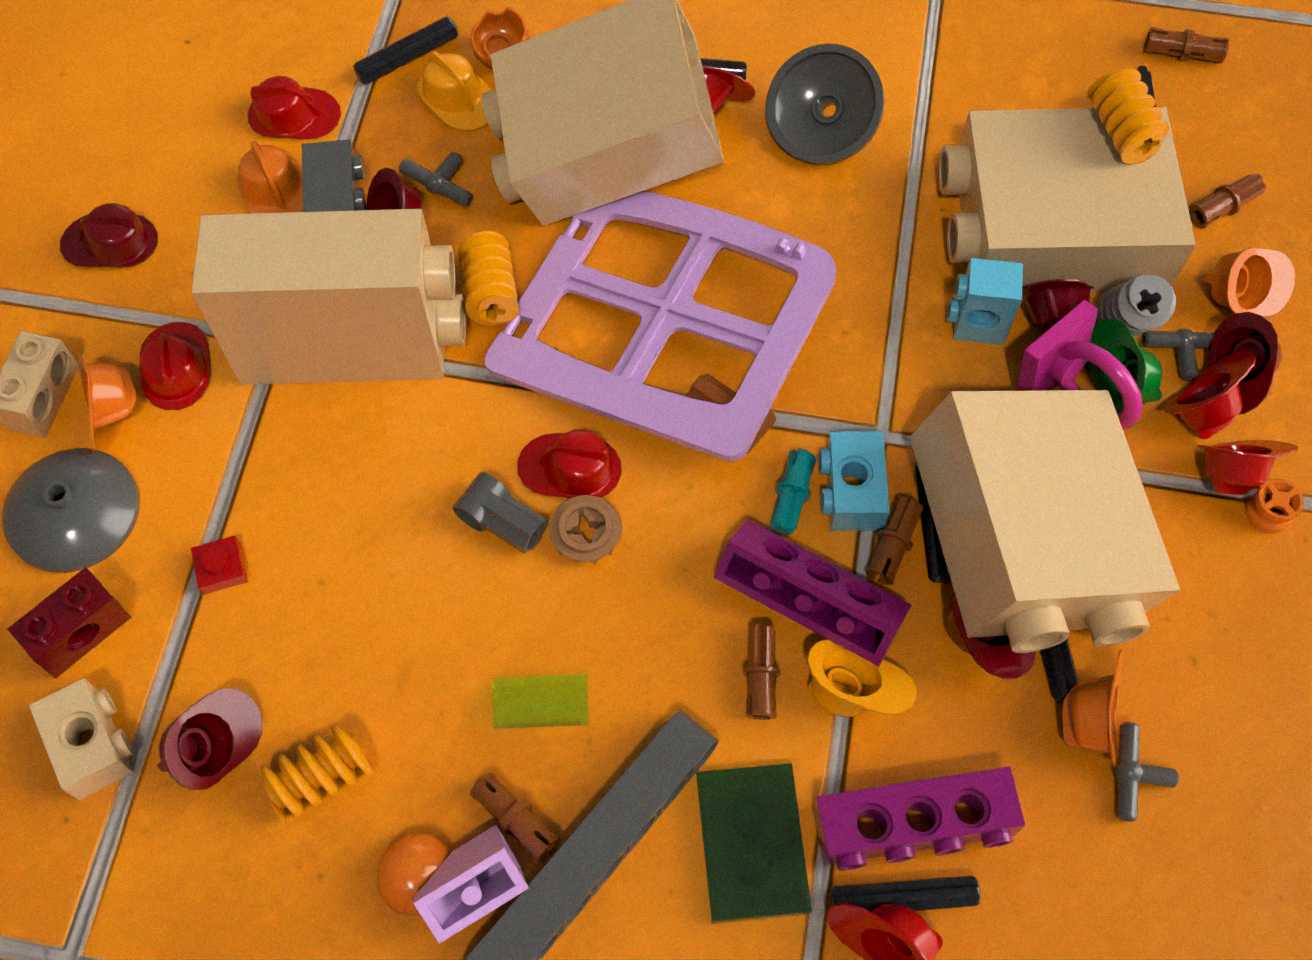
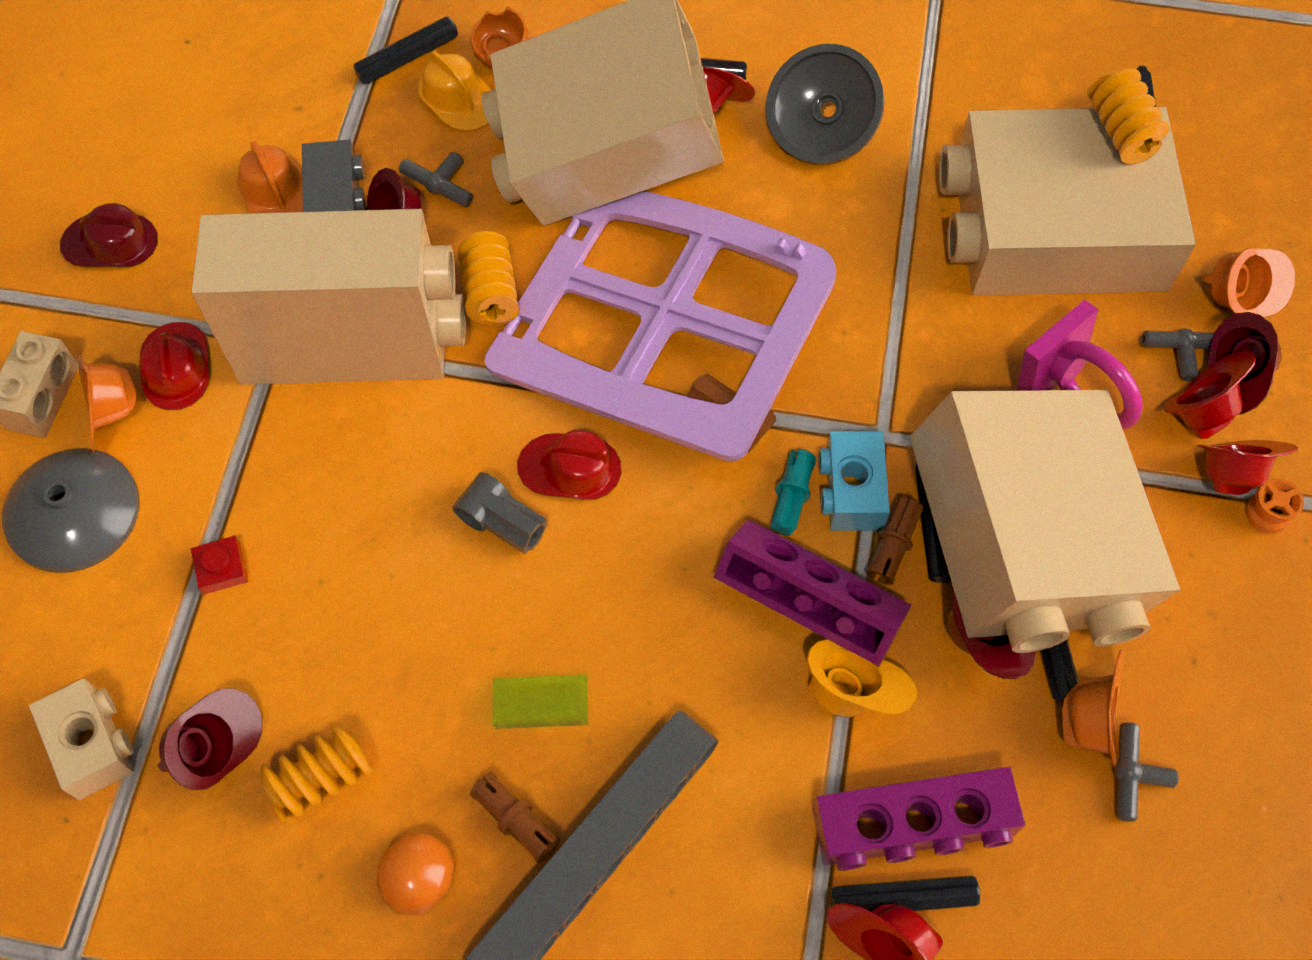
dark red brick [7,567,132,679] -> none
red piece [248,76,341,139] -> none
lavender slope [413,825,529,944] -> none
medium nougat gear [550,495,622,564] -> none
clear green tile [696,763,812,924] -> none
dark orange axle [743,624,781,720] -> none
medium azure brick [947,258,1023,345] -> none
dark red piece [1022,279,1094,328] -> none
green piece [1085,318,1162,413] -> none
light grey piece [1095,274,1176,336] -> none
dark orange pin [1144,27,1229,64] -> none
dark orange axle [1189,174,1266,229] -> none

